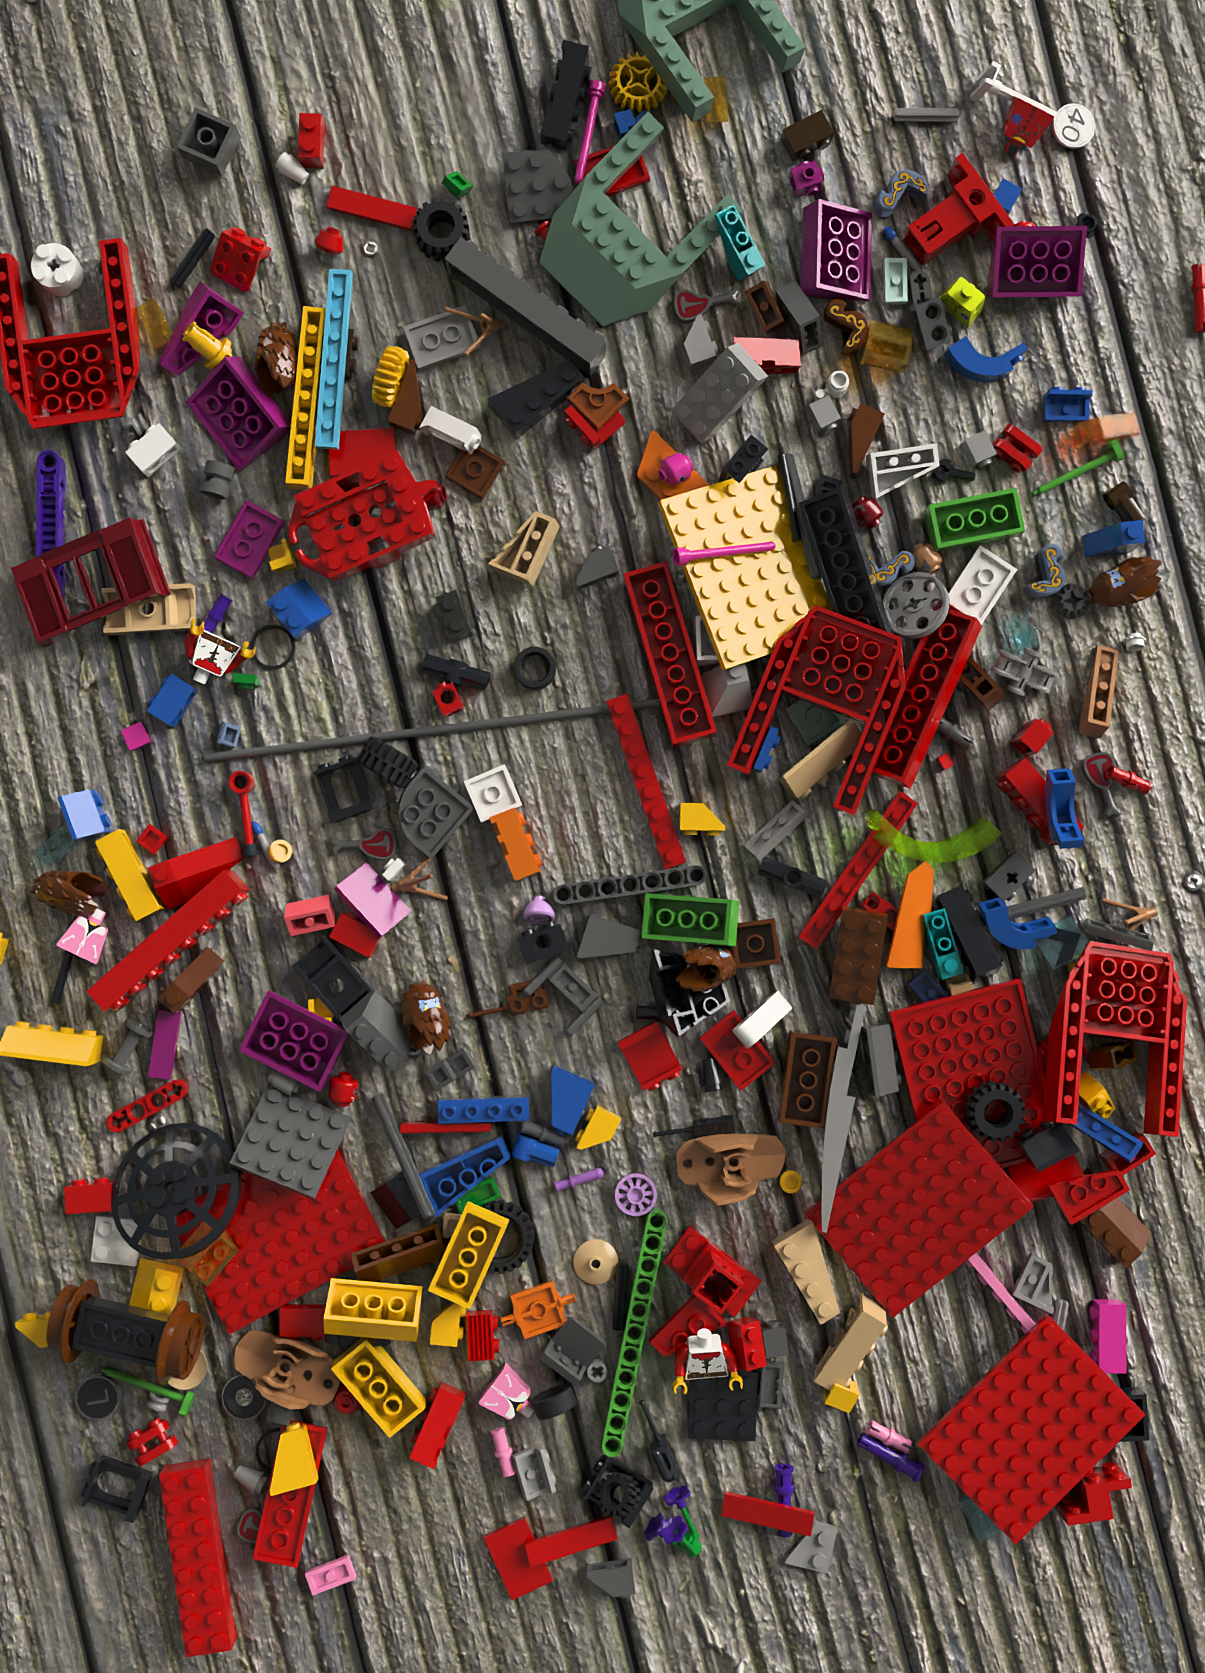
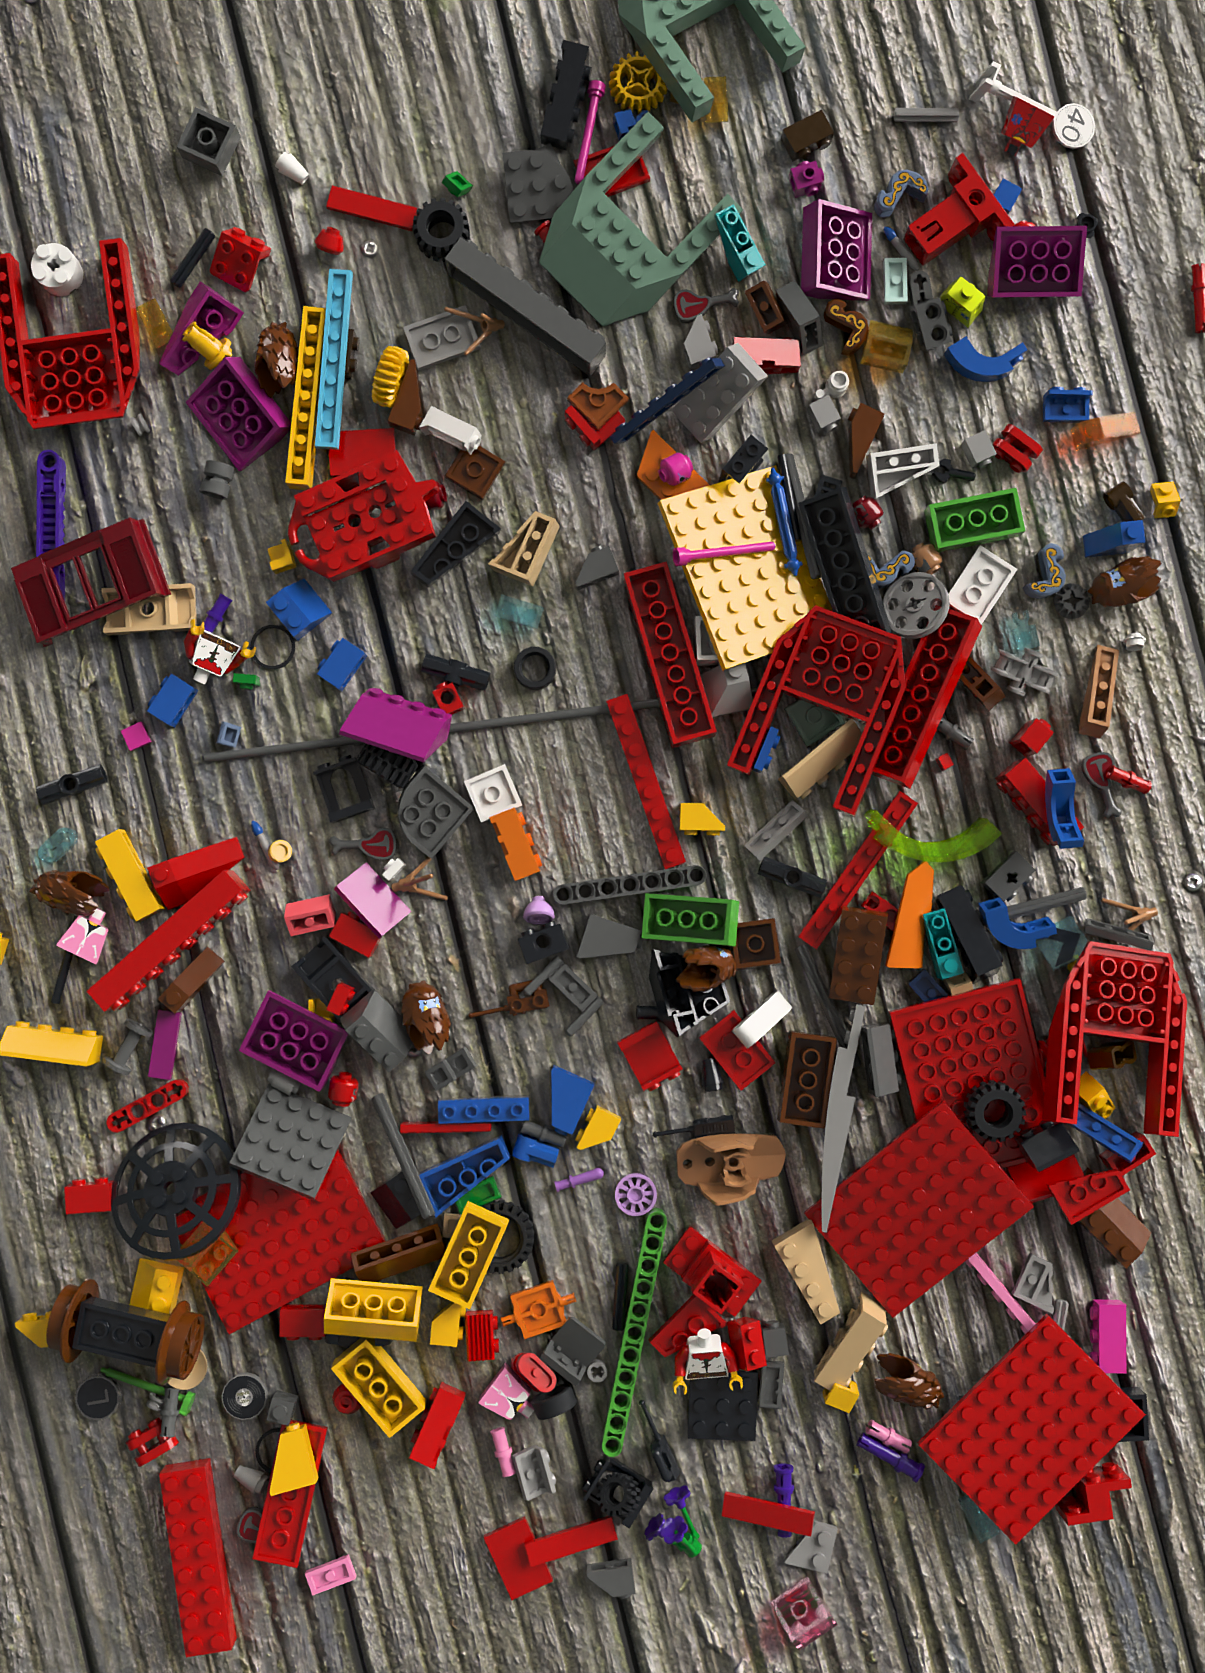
slope [57,789,111,842] -> none
black panel [81,1455,154,1523] -> none
white plate [91,1215,141,1266] -> none
white brick [125,423,182,477] -> none
red tile [136,824,169,855] -> none
magenta tile [213,500,286,580] -> none
red piece [229,771,260,857] -> none
medium nougat piece [234,1330,341,1409] -> none
red brick [298,113,325,169] -> none
pearl dark grey brick [435,590,473,643] -> none
black wedge [487,360,584,440] -> none
tan dish [573,1239,618,1285] -> none
yellow tile [779,1170,802,1194] -> none
bright green piece [1032,439,1124,495] -> none
none -> black piece [36,764,108,805]
none -> dark grey pin [160,1388,180,1437]
none -> blue brick [317,638,367,692]
none -> red piece [326,982,355,1016]
none -> magenta slope [339,688,452,762]
none -> black wedge [411,501,501,588]
none -> clear light blue plate [495,594,544,630]
none -> brick [511,1353,556,1393]
none -> dark blue plate [610,357,725,444]
none -> blue wheel [766,468,803,576]
none -> clear pink slope [770,1577,838,1650]
none -> reddish brown head [875,1353,945,1410]
none -> yellow bracket [1150,482,1181,518]

